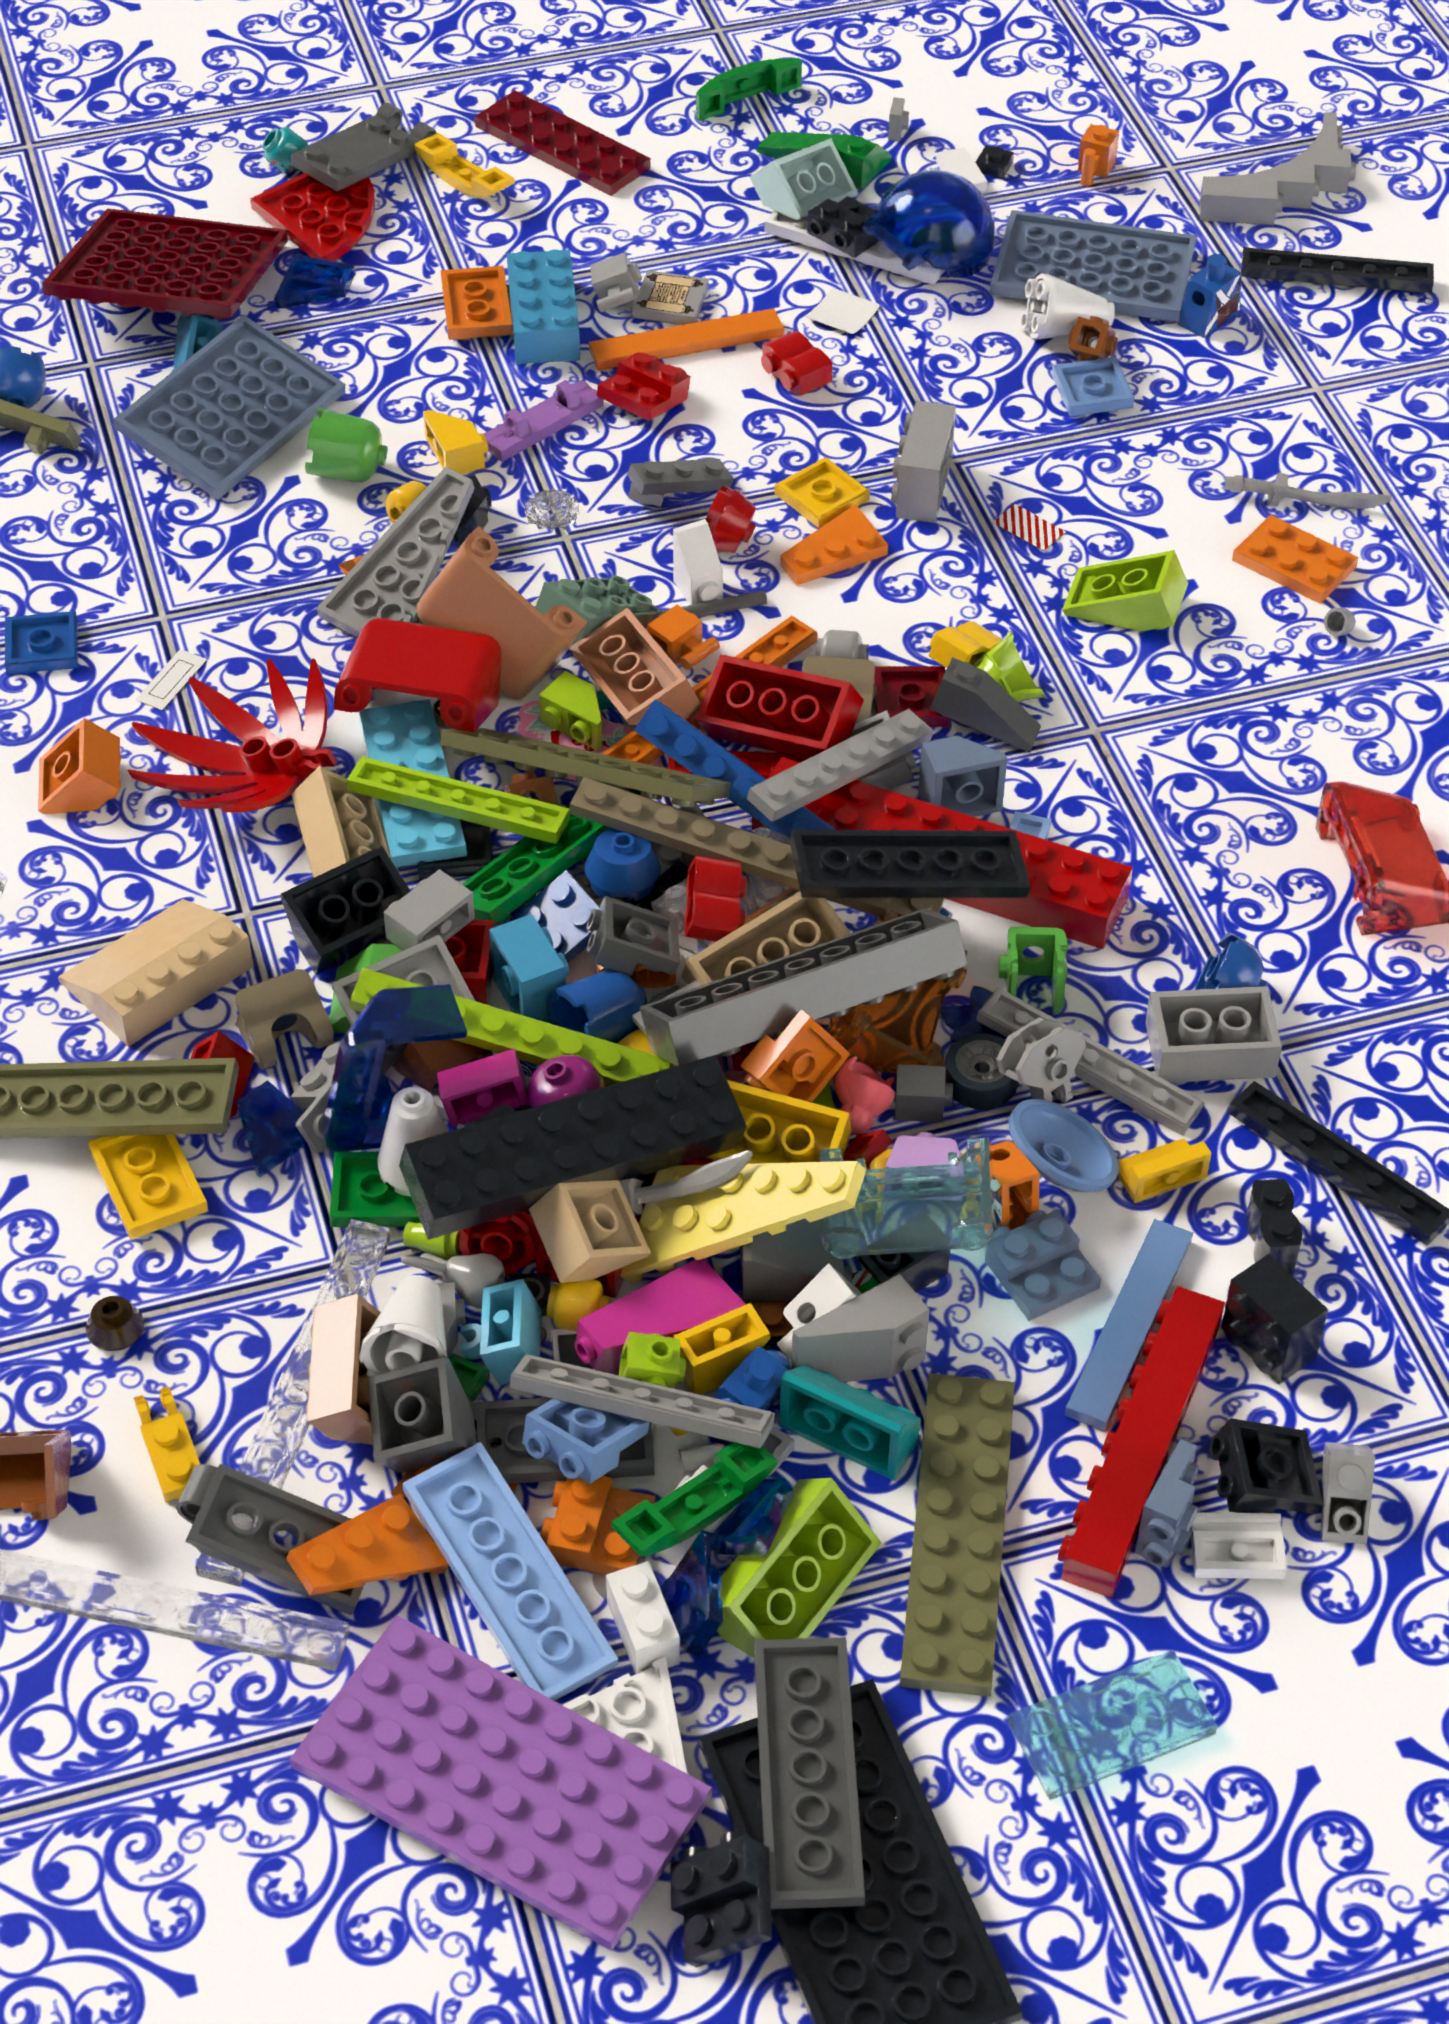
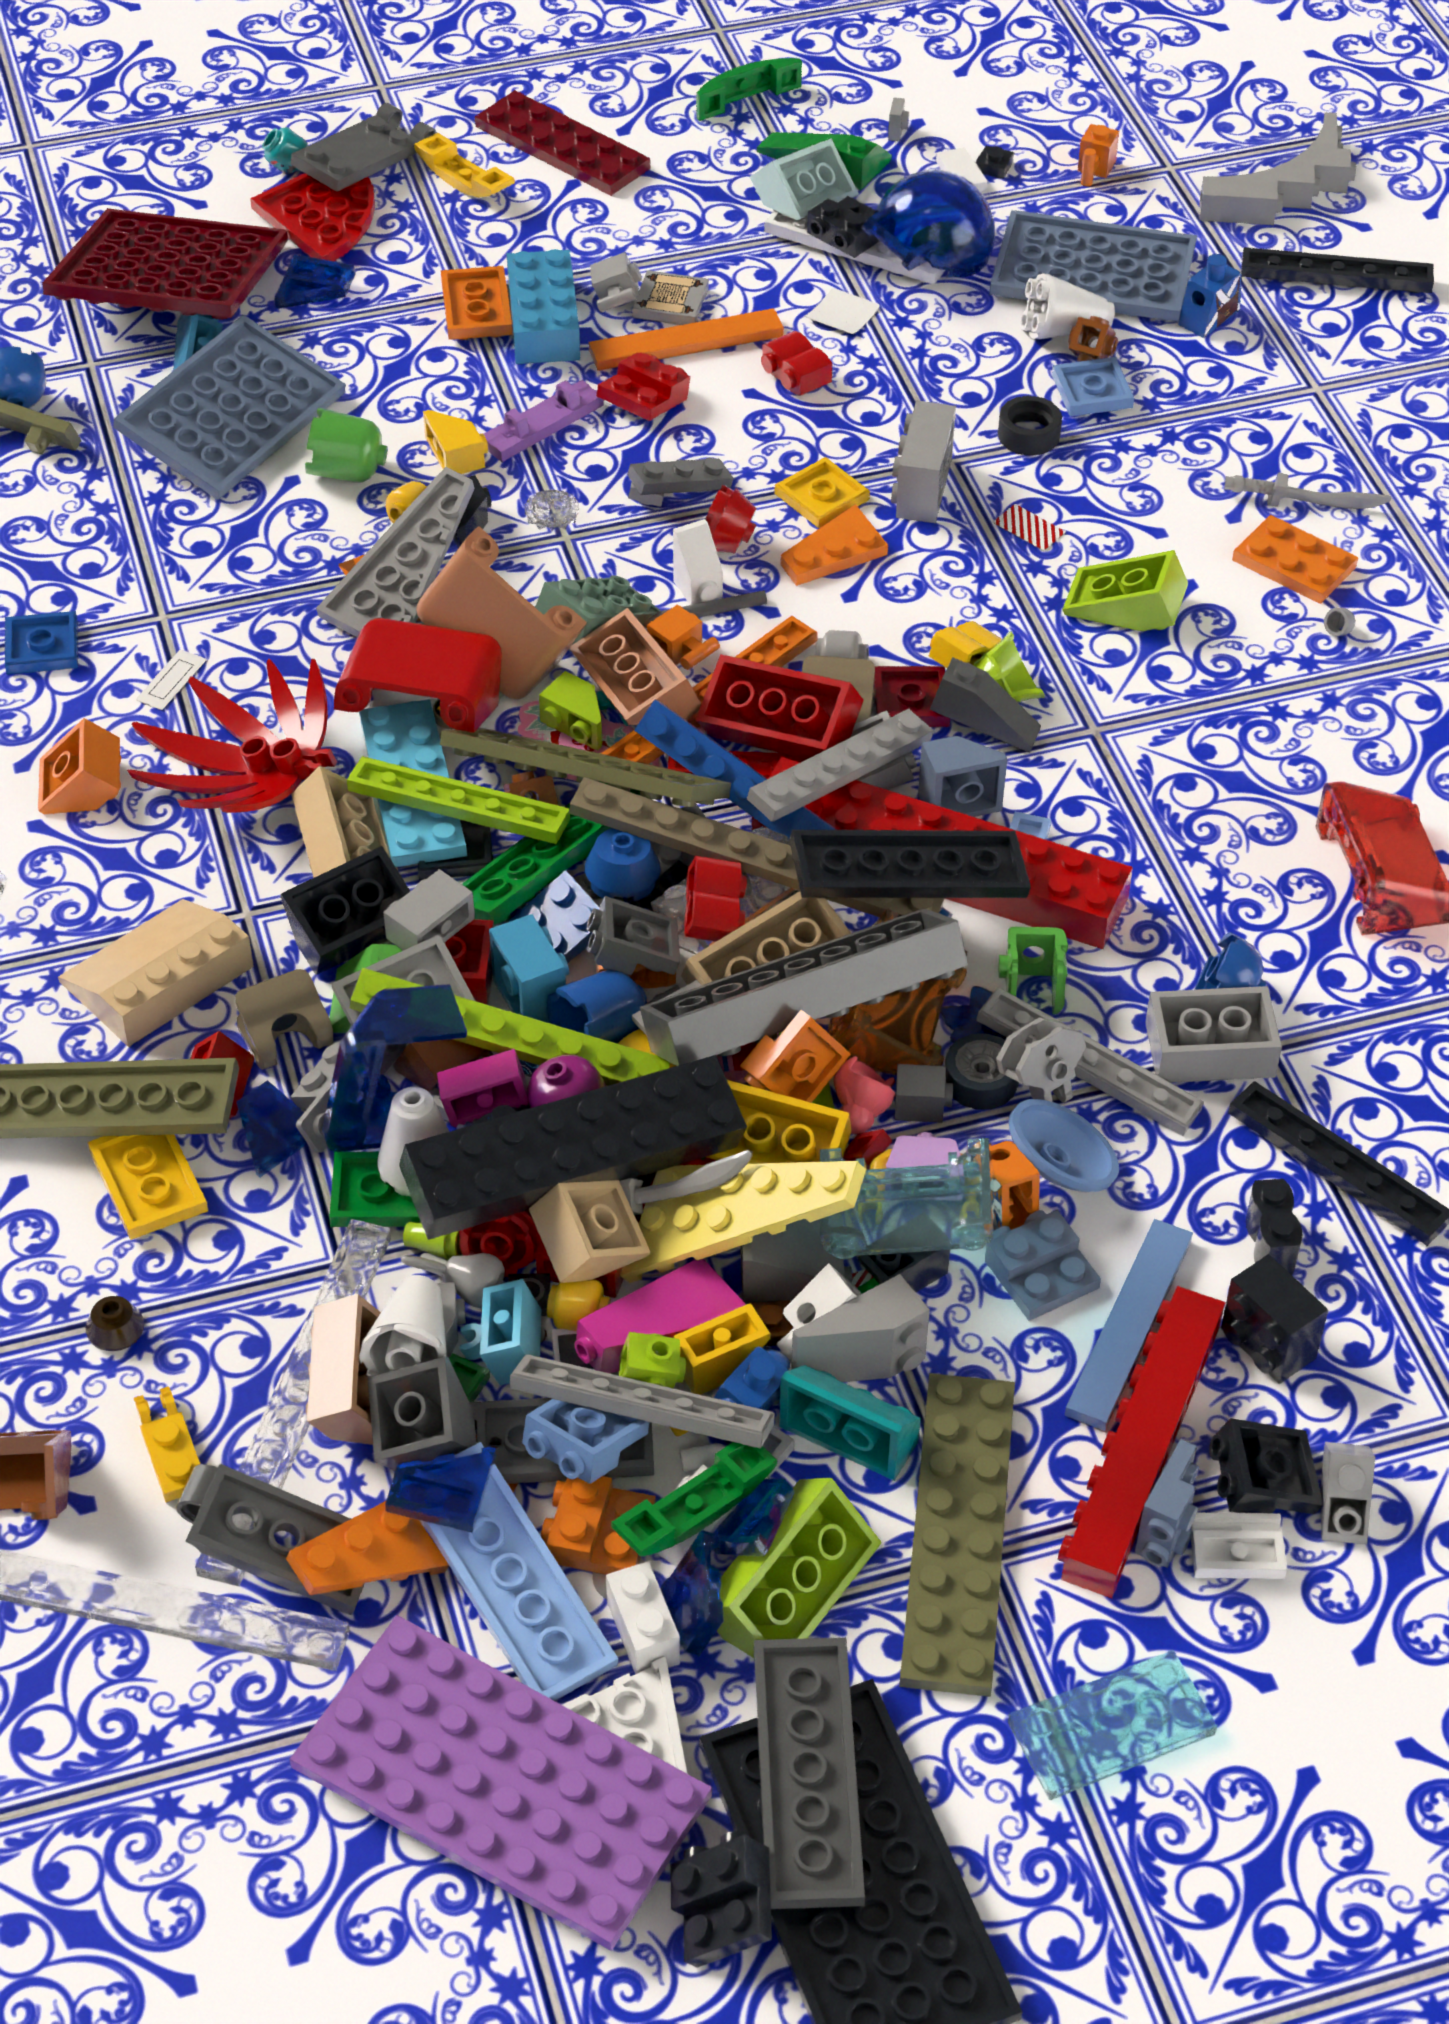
yellow panel [1118,1139,1212,1203] -> none
none -> clear blue wing [385,1447,496,1533]
none -> black tyre [998,396,1062,456]

